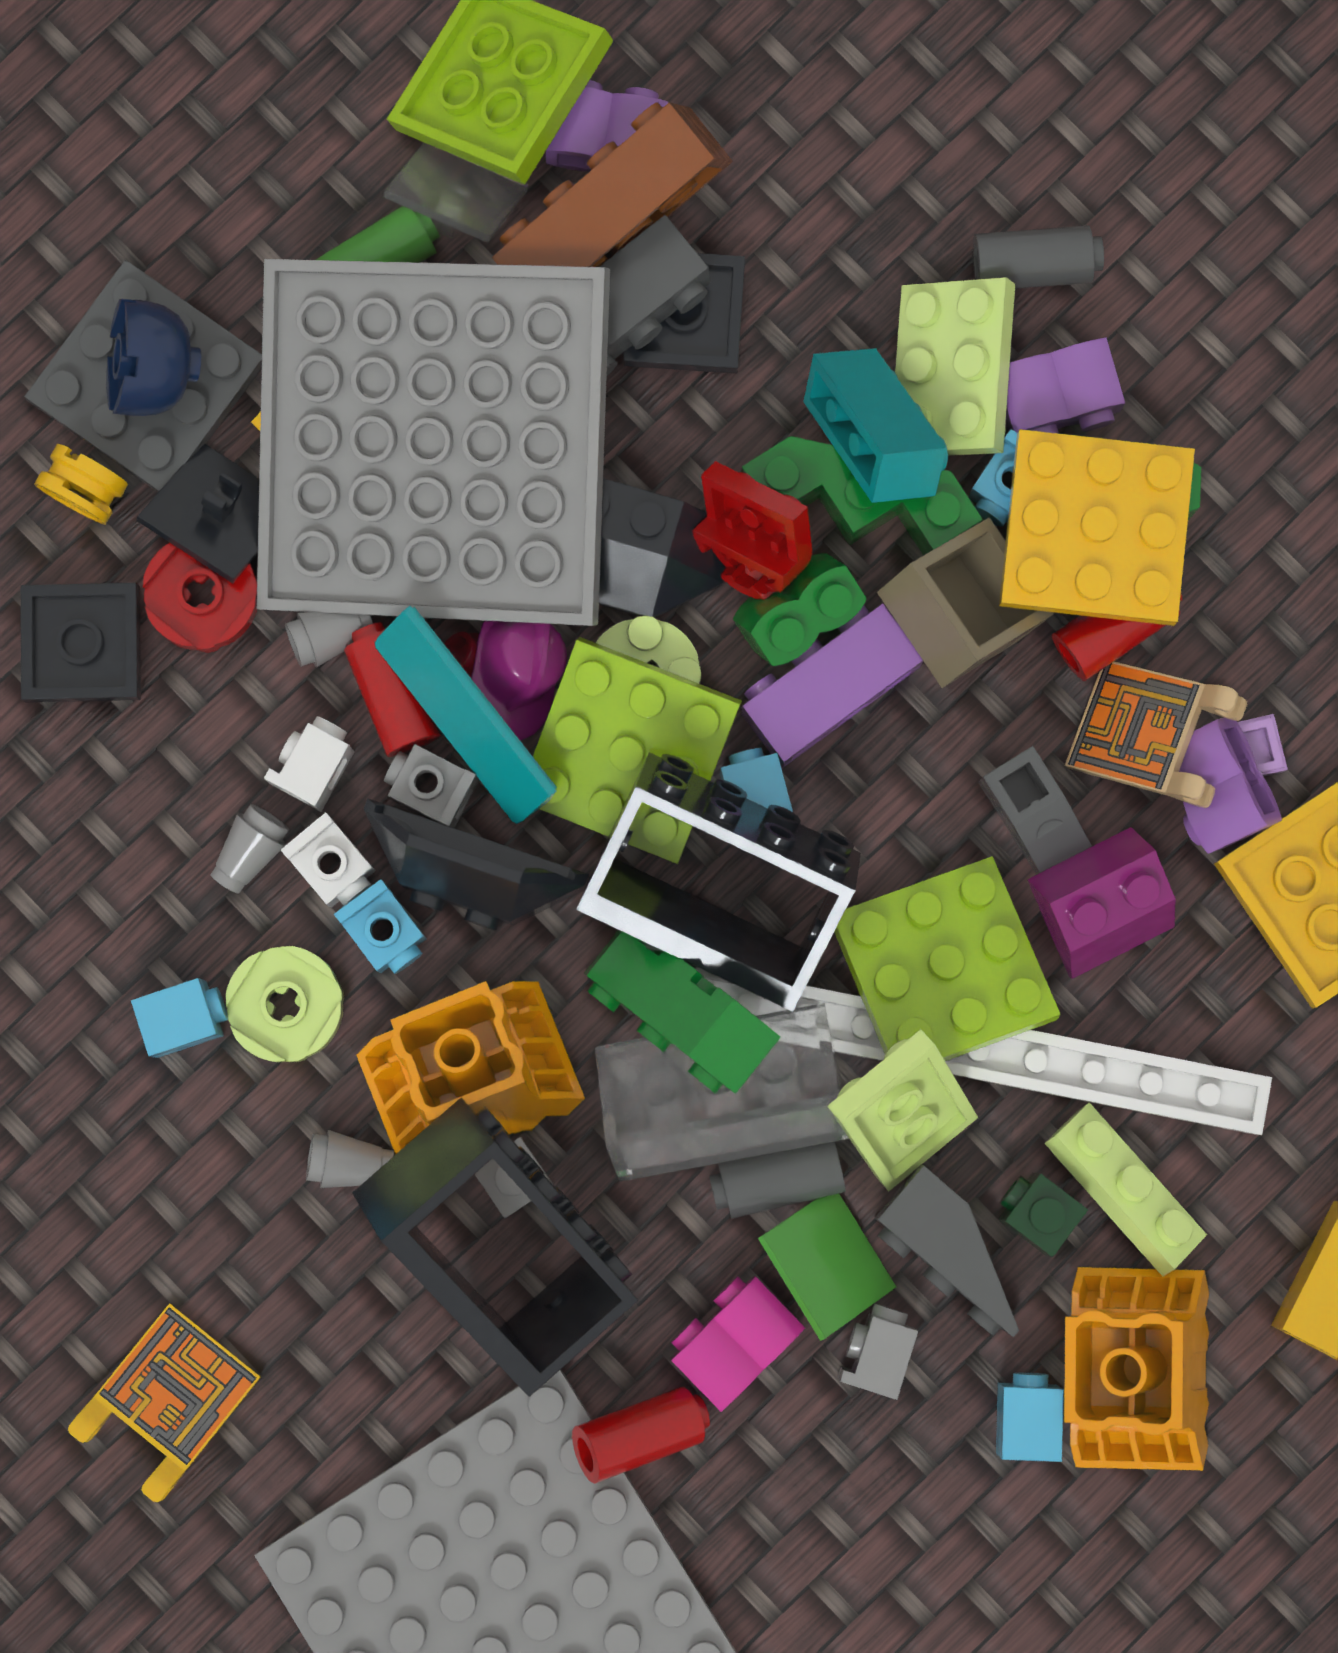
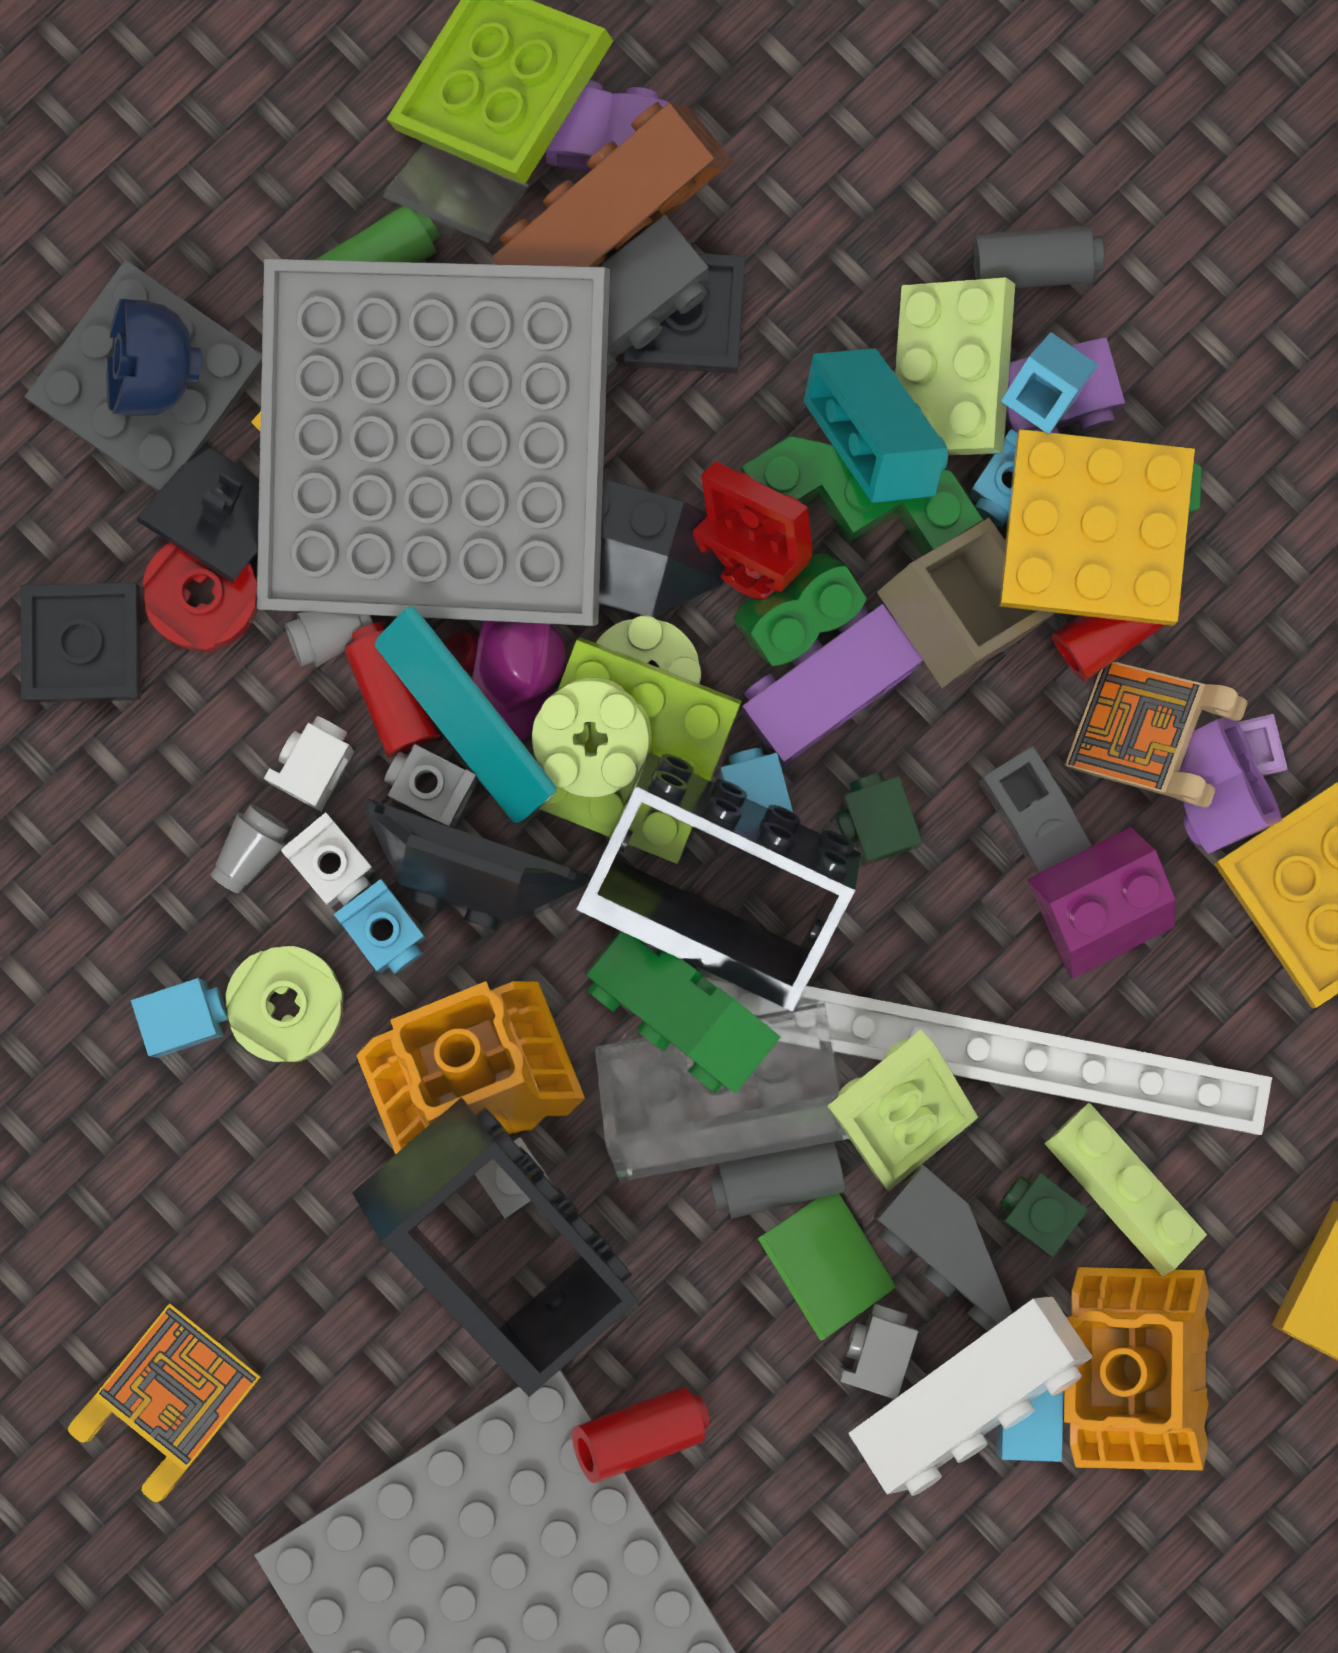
yellow wheel [34,444,128,525] -> none
light grey cone [306,1130,394,1188] -> none
dark pink brick [670,1276,805,1412] -> none
lime plate [834,856,1061,1061] -> none
none -> yellowish green plate [532,677,652,797]
none -> dark green brick [835,772,922,866]
none -> white brick [848,1297,1092,1496]
none -> medium azure brick [1001,332,1099,434]

